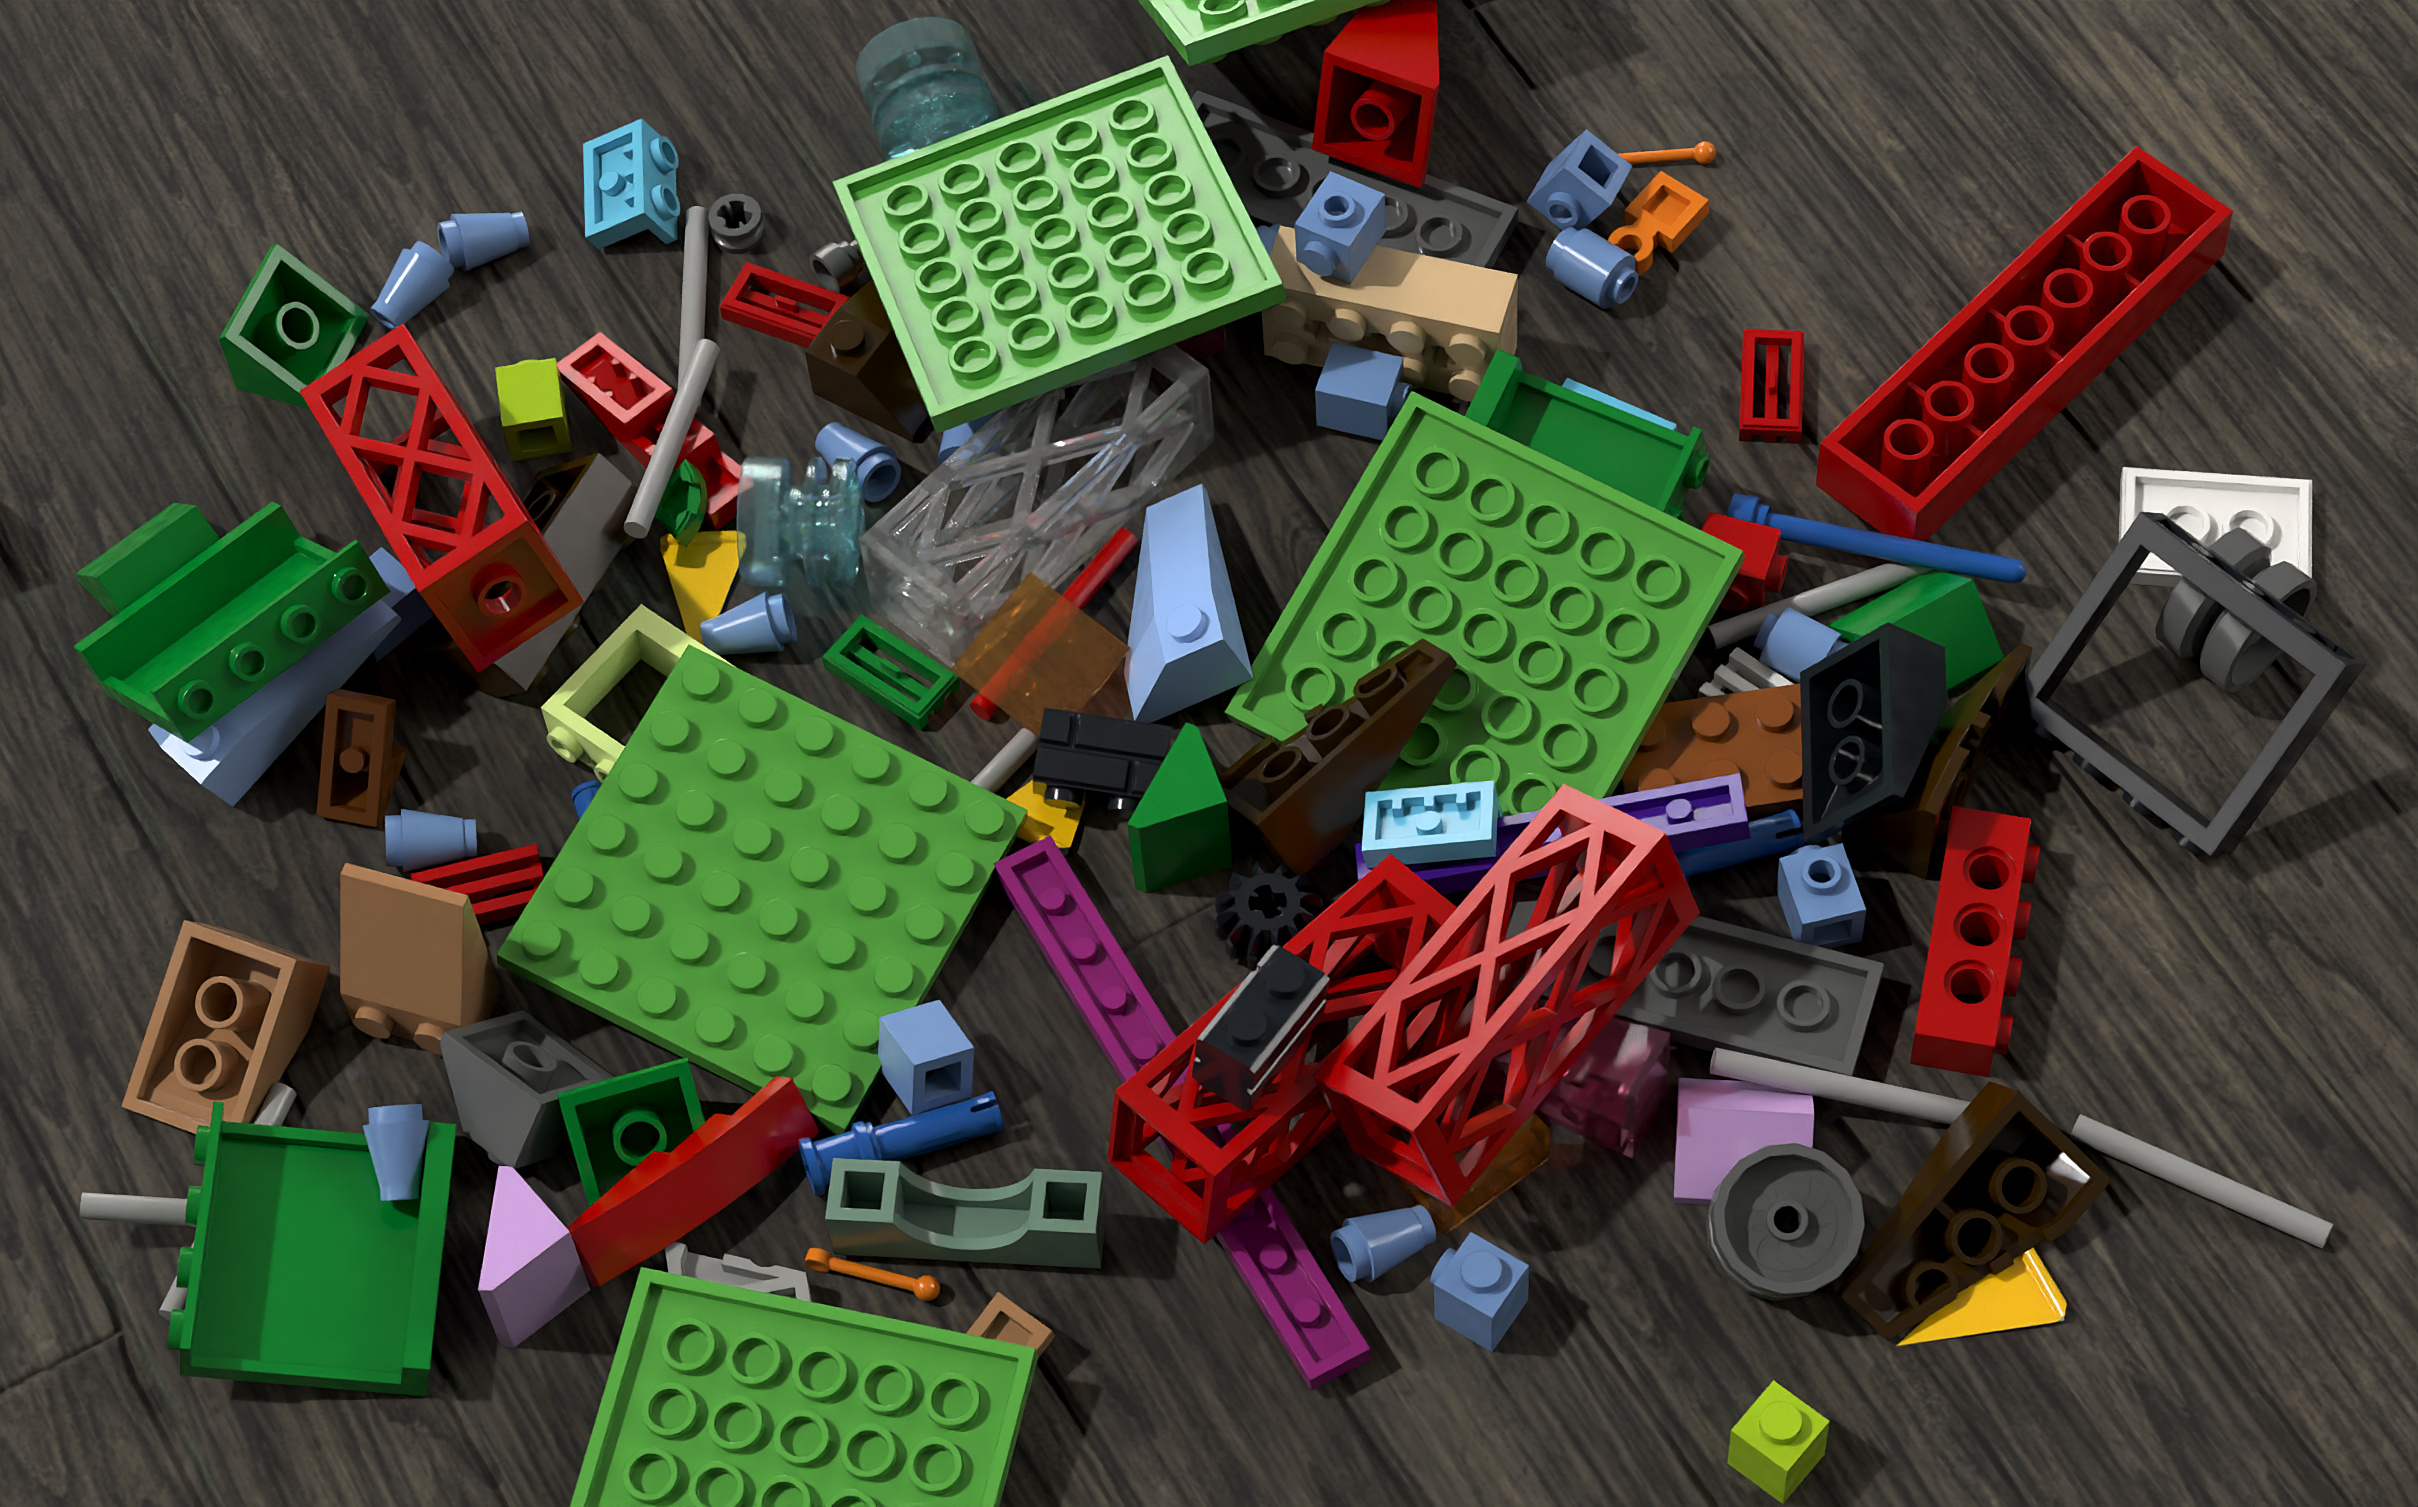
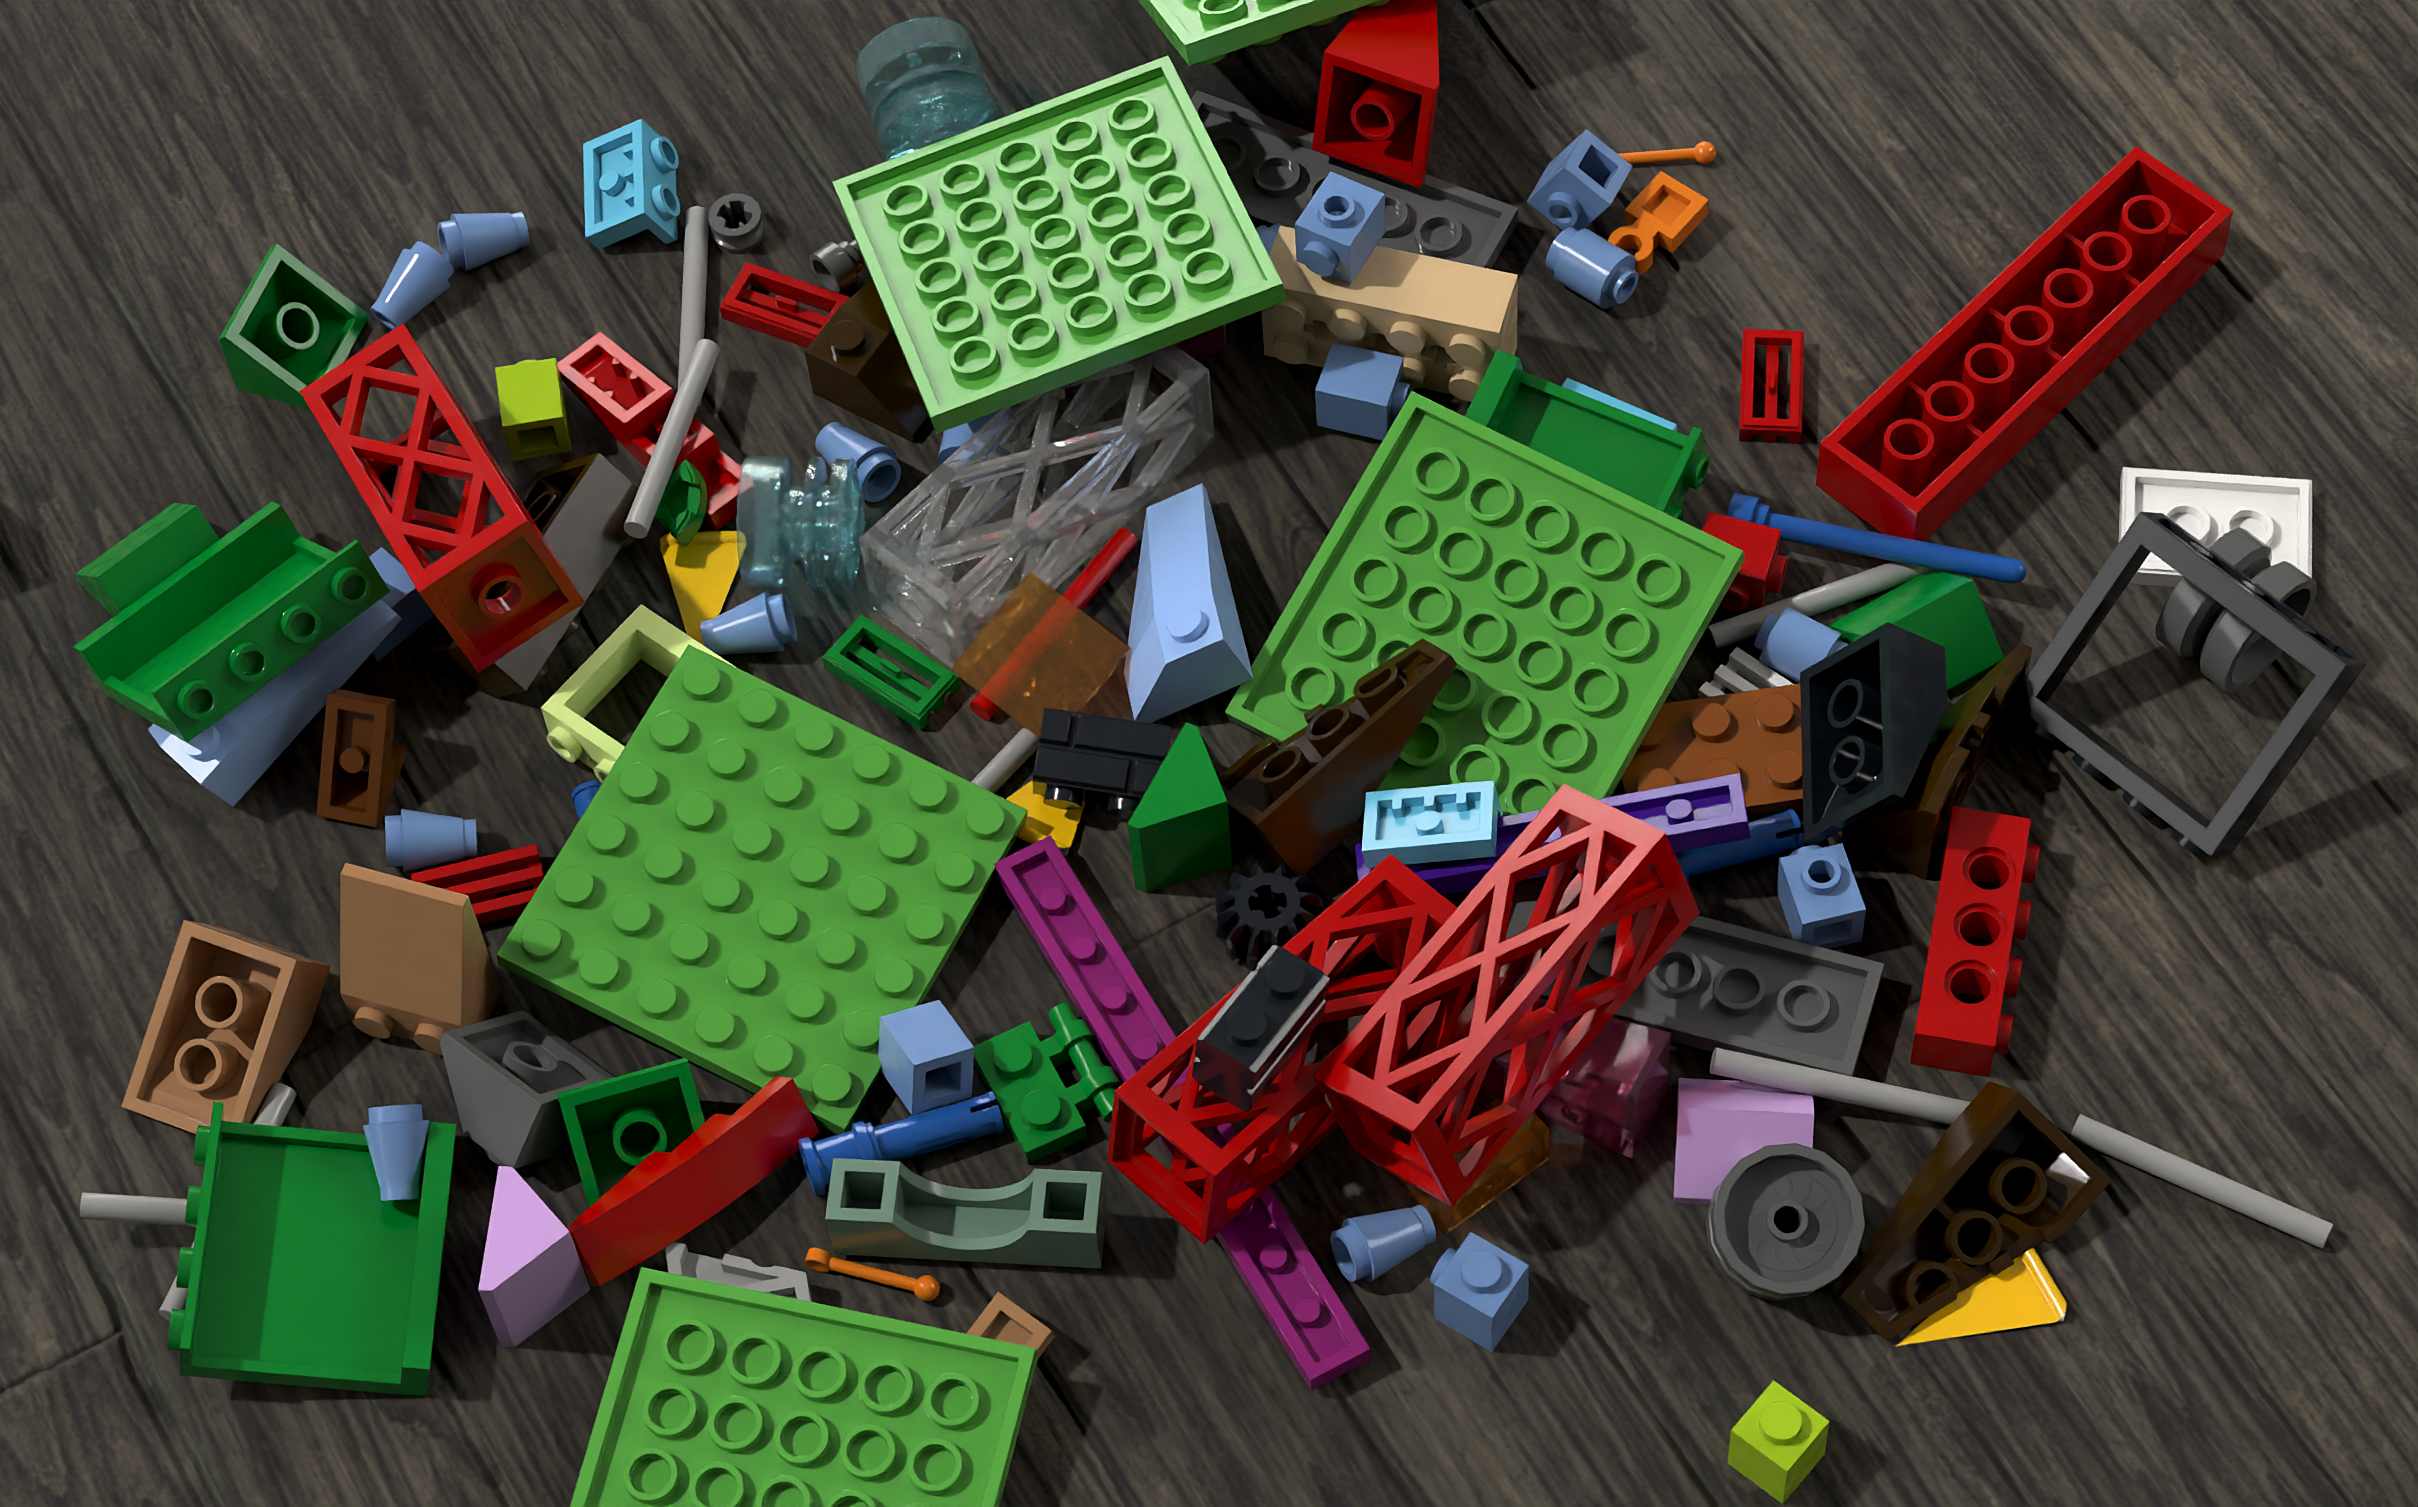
none -> green plate [973,1002,1122,1164]

